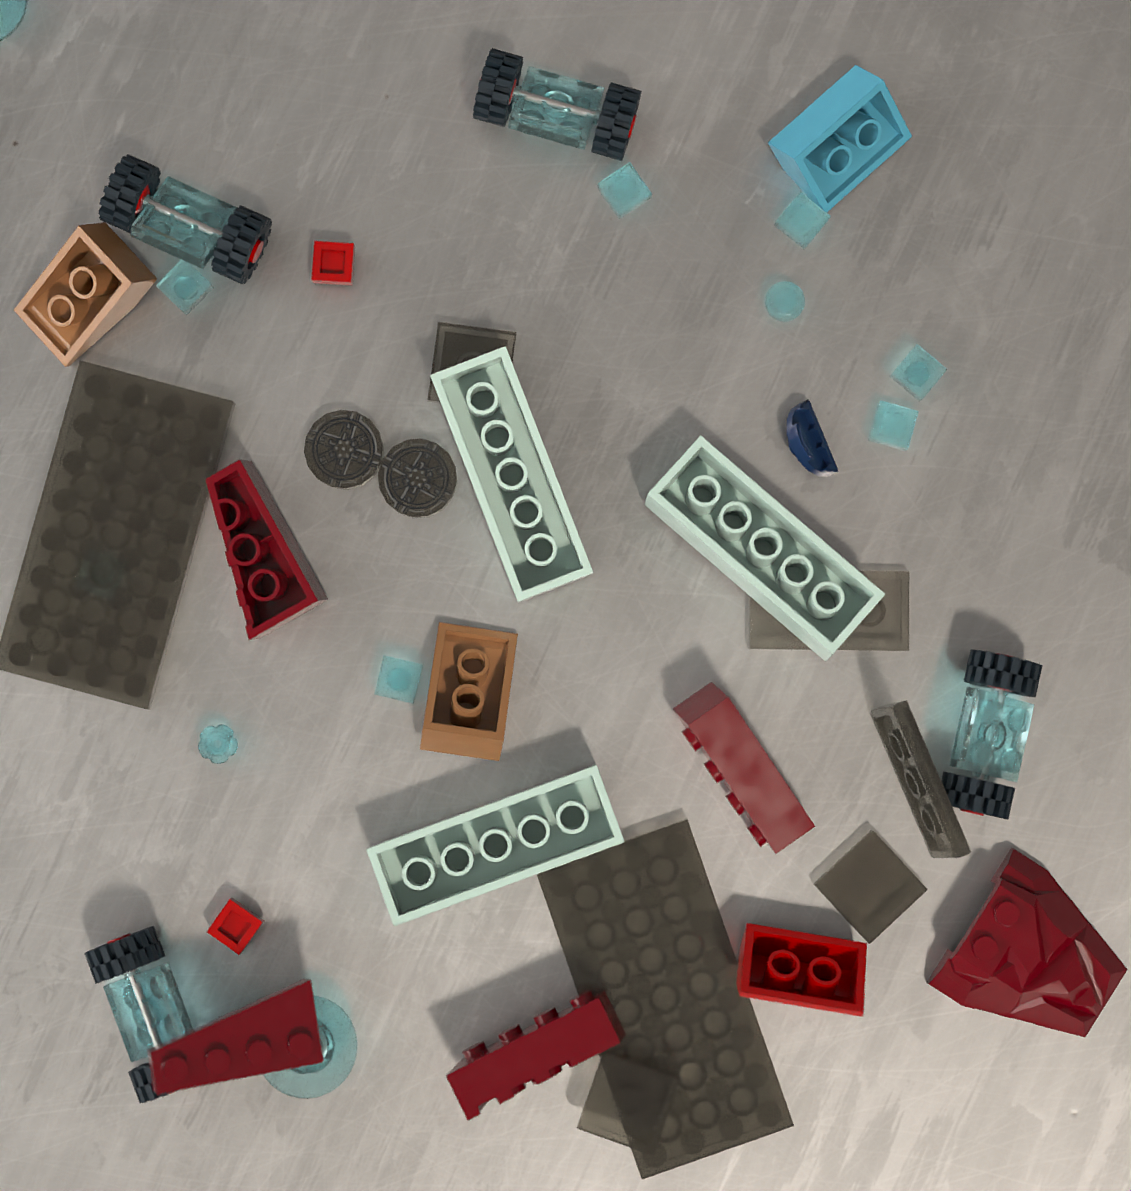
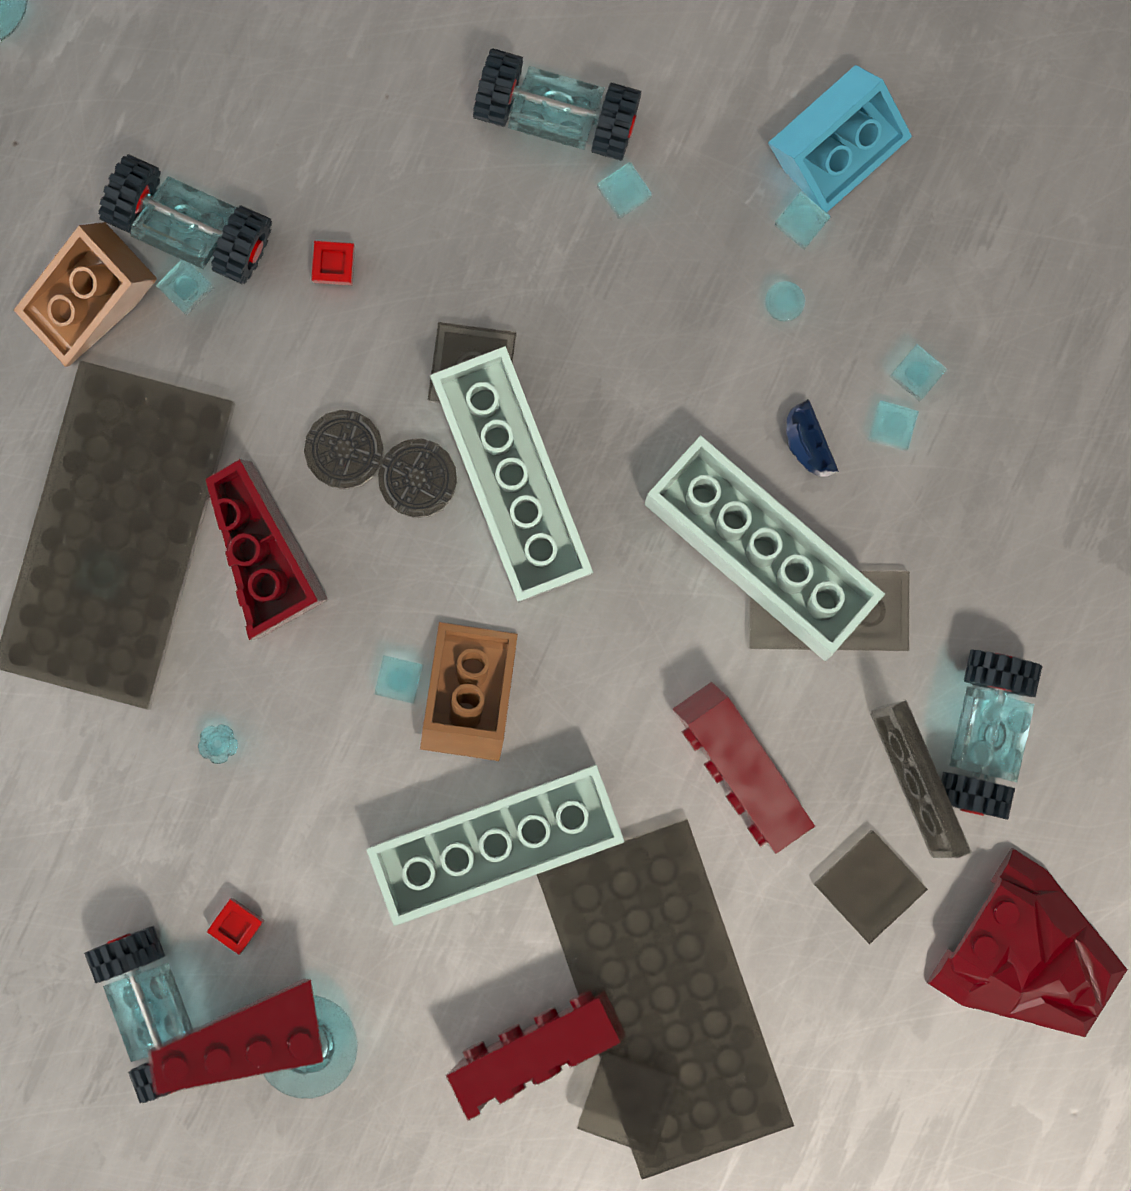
red slope [736,923,867,1017] -> none

